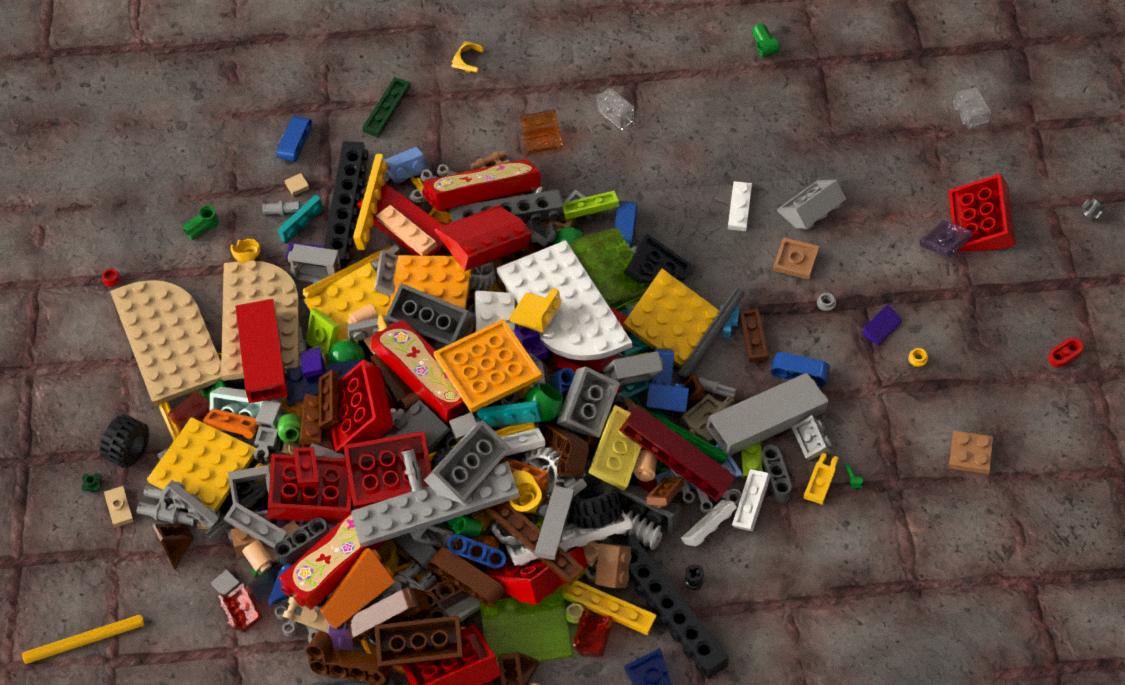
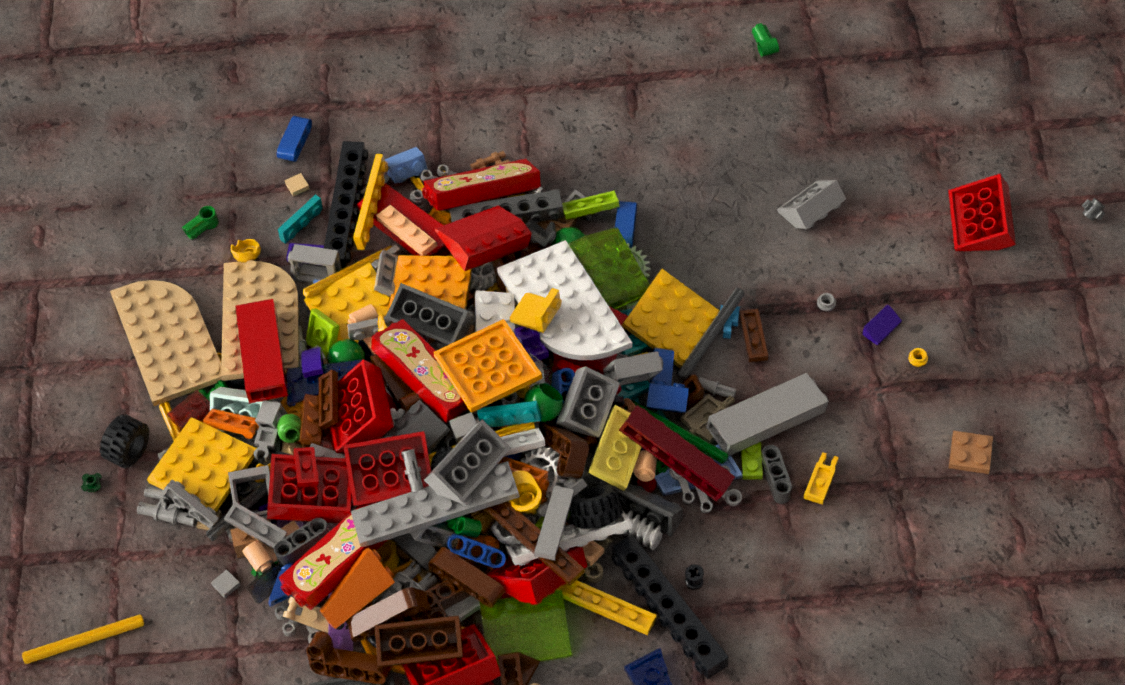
red plate [102,269,121,287] -> none
tan plate [104,486,134,528] -> none
reddish brown slope [152,524,194,570] -> none
clear red bracket [218,584,263,632] -> none
light grey pin [262,201,301,216] -> none
dark green plate [362,77,411,137] -> none
yellow helmet [452,41,484,73] -> none
clear orange brick [520,110,562,154] -> none
tan plate [565,603,586,624] -> none
clear red bracket [573,610,614,657] -> none
medium nougat brick [595,543,631,588] -> none
clear brick [597,87,634,130] -> none
black plate [623,233,693,283] -> none
dark orange plate [646,477,684,508] -> none
white plate [681,500,737,546] -> none
white plate [728,181,752,231] -> none
white plate [732,469,771,532] -> none
blue beam [771,352,830,386] -> none
medium nougat plate [773,238,819,280] -> none
light grey bracket [792,415,833,461] -> none
green hand [845,464,863,488] -> none
clear purple tile [919,220,973,258] -> none
clear brick [953,86,991,130] -> none
red plate [1048,338,1083,368] -> none

